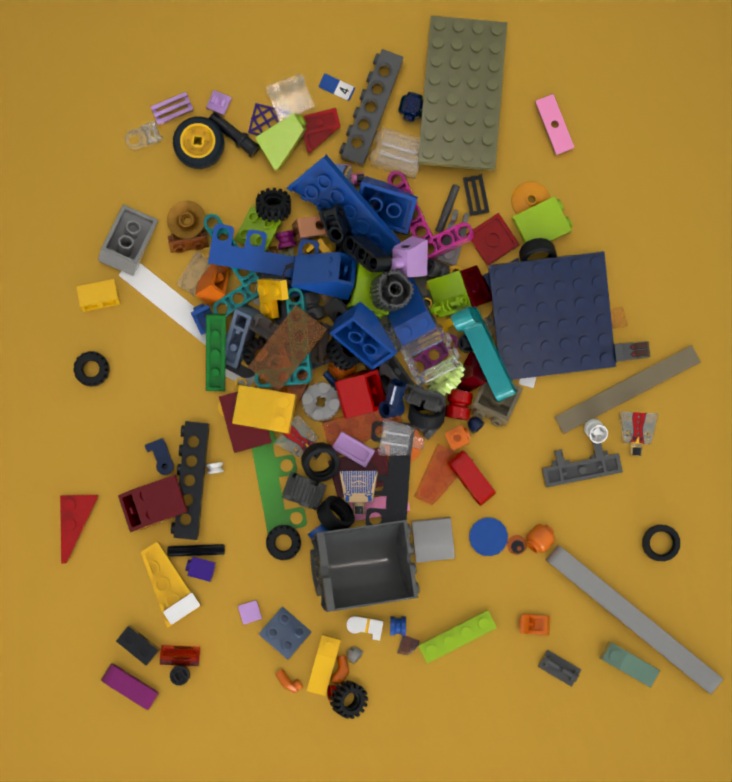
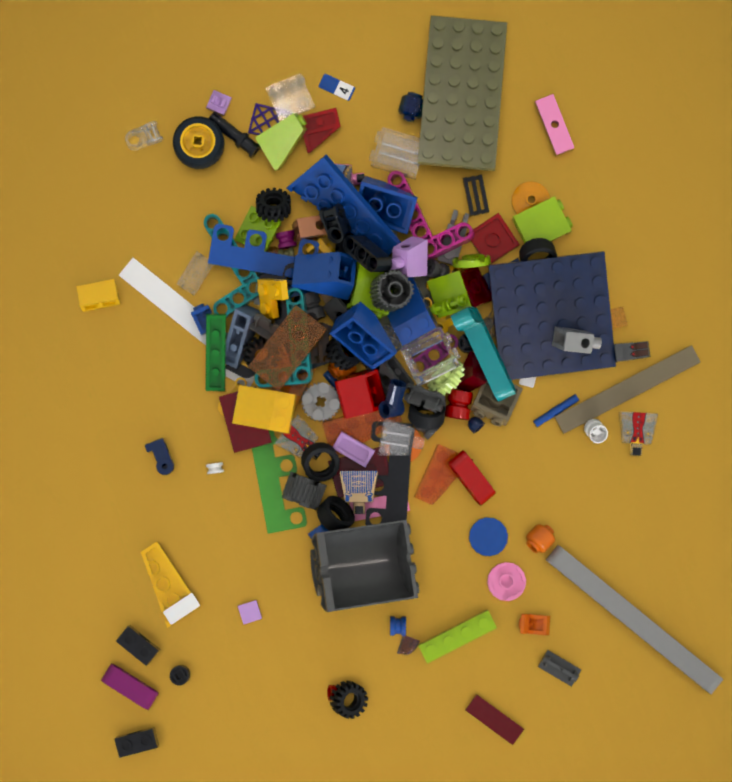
red wing [60,495,98,564] -> none
black tyre [73,351,109,387] -> none
light grey slope [98,205,158,276] -> none
dark red slope [118,475,188,532] -> none
lavender tile [151,92,194,125] -> none
clear red tile [160,645,201,666] -> none
pearl gold dish [167,201,205,239] -> none
black axle [167,544,225,557] -> none
dark orange hinge [168,230,209,253] -> none
black brick [171,421,210,540] -> none
dark purple brick [185,557,216,582] -> none
orange slope [195,264,231,306] -> none
sand blue hinge [259,606,311,660] -> none
black tyre [266,525,301,560] -> none
orange arm [275,669,303,693] -> none
yellow slope [307,634,341,696] -> none
orange arm [331,655,349,684] -> none
dark grey brick [339,49,404,167] -> none
white leg [346,616,383,641] -> none
light grey hinge [346,647,363,664] -> none
light grey slope [412,517,455,563] -> none
dark grey piece [435,184,460,233] -> none
orange bracket [445,425,471,450] -> none
clear orange tile [507,535,527,555] -> none
dark grey hinge [542,443,623,487] -> none
sand green slope [600,642,660,688] -> none
black tyre [642,525,680,561] -> none
none -> black brick [115,727,159,758]
none -> lime tile [452,254,491,268]
none -> dark red tile [465,694,524,745]
none -> bright pink tile [487,562,526,601]
none -> blue piece [533,394,579,427]
none -> light grey torso [552,326,602,354]

